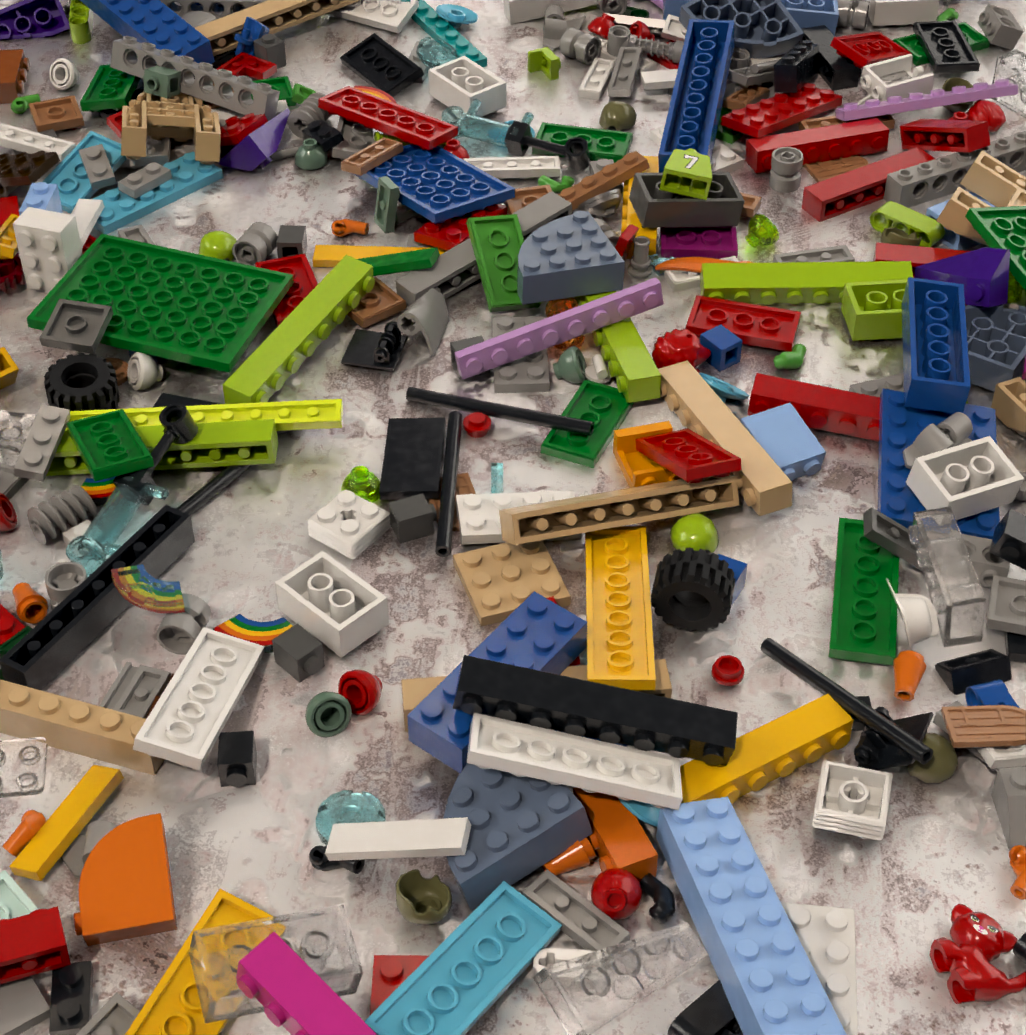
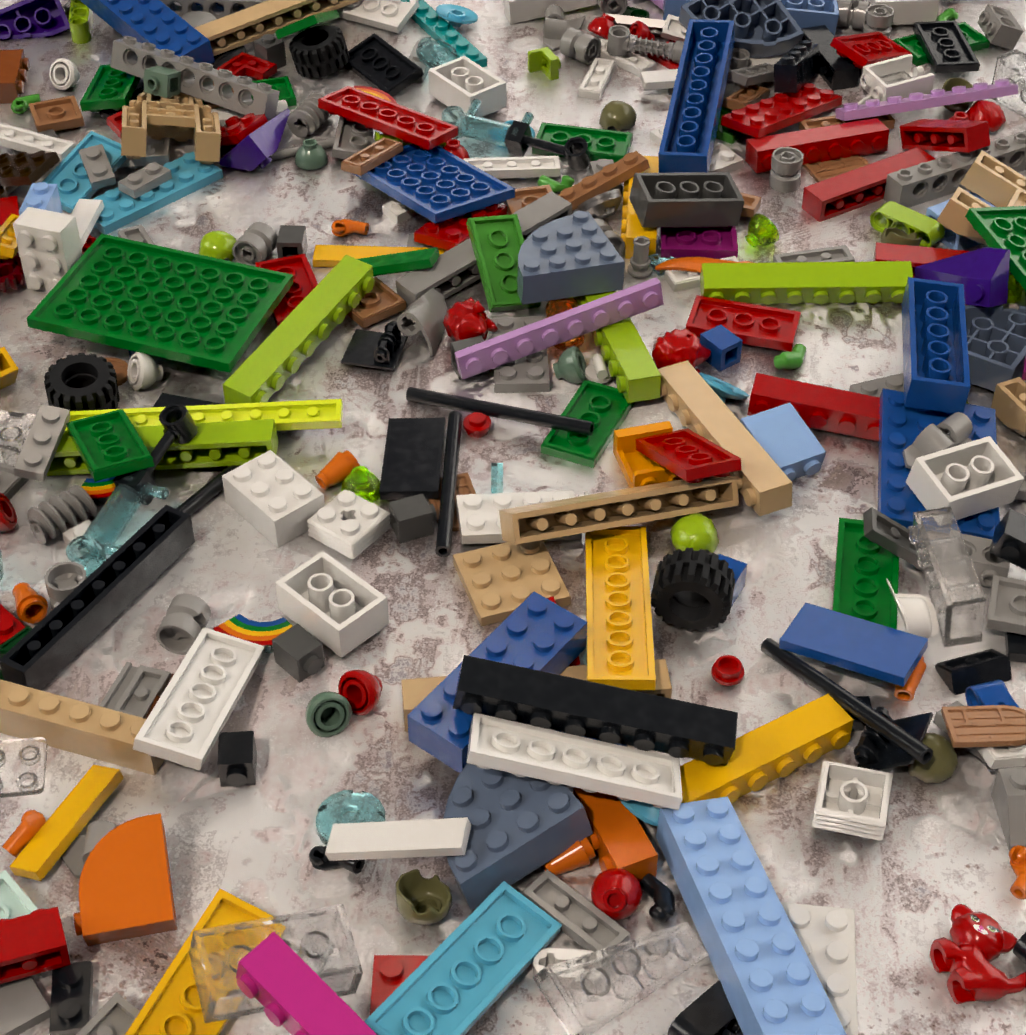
dark grey plate [39,298,113,354] -> none
clear light blue tile [111,564,185,613] -> none
blue hips [234,17,270,56] -> none
bright green tile [292,83,316,104] -> none
black plate [302,119,344,152] -> none
sand green plate [374,176,400,233] -> none
light grey plate [608,47,643,97] -> none
red tile [615,224,639,261] -> none
lime torso [659,148,713,200] -> none
light grey bar [751,59,780,74] -> none
lime brick [841,280,907,341] -> none
none -> white brick [222,450,325,548]
none -> green tile [275,10,340,39]
none -> black tyre [289,25,350,78]
none -> orange cone [315,450,360,490]
none -> red animal [443,297,498,341]
none -> blue tile [779,603,928,687]
none -> light grey wheel [863,4,894,38]

